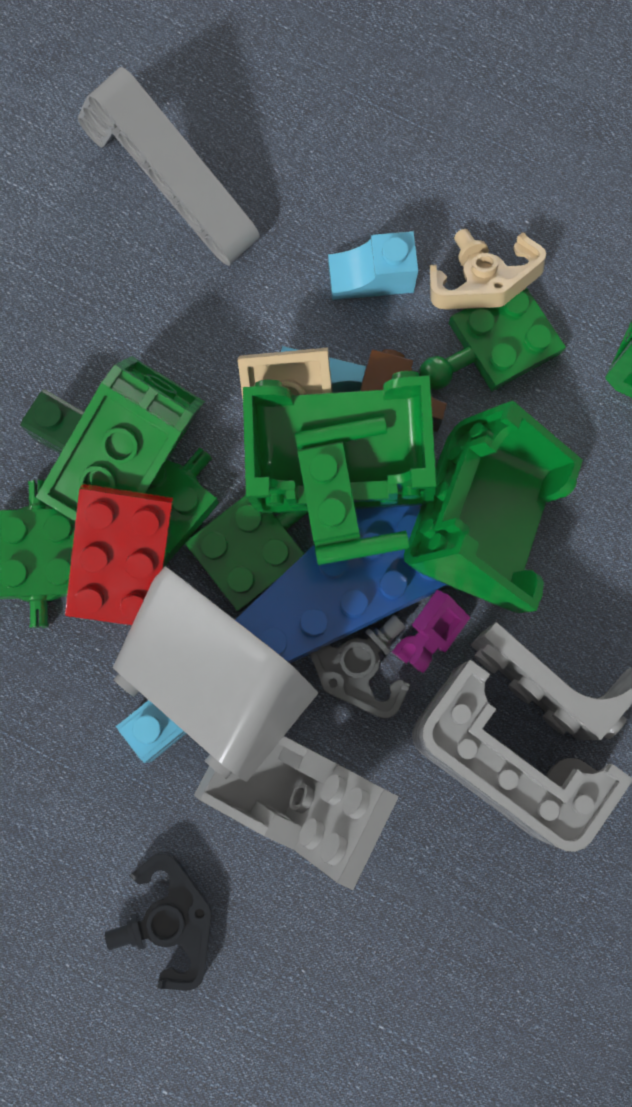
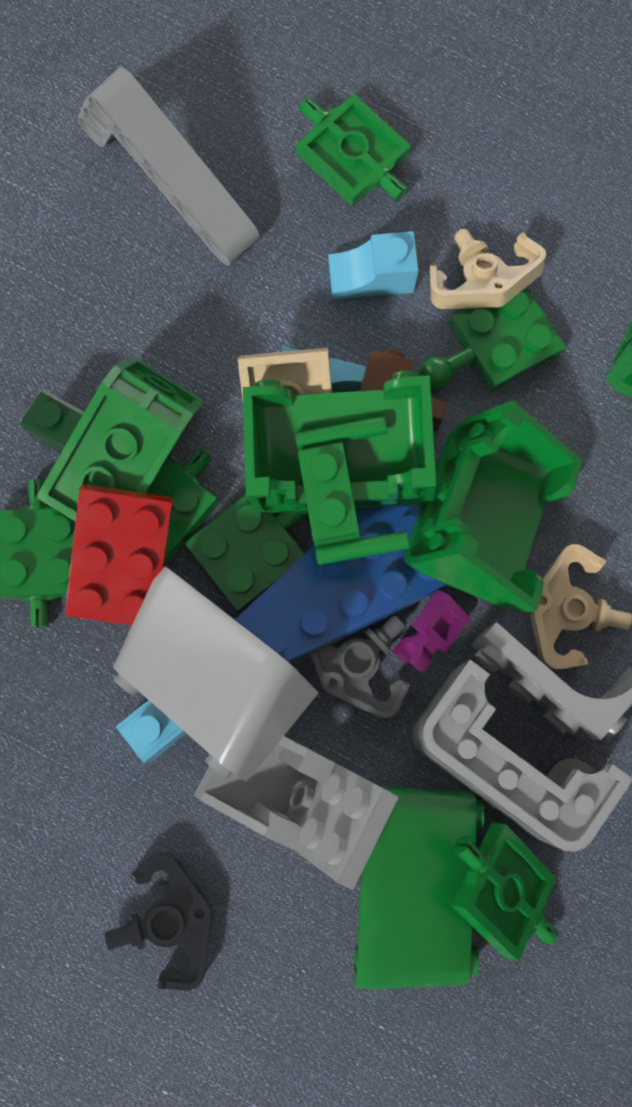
none -> green plate [295,93,411,207]
none -> green windscreen [353,785,484,989]
none -> green plate [451,822,559,962]
none -> tan piece [530,544,632,670]

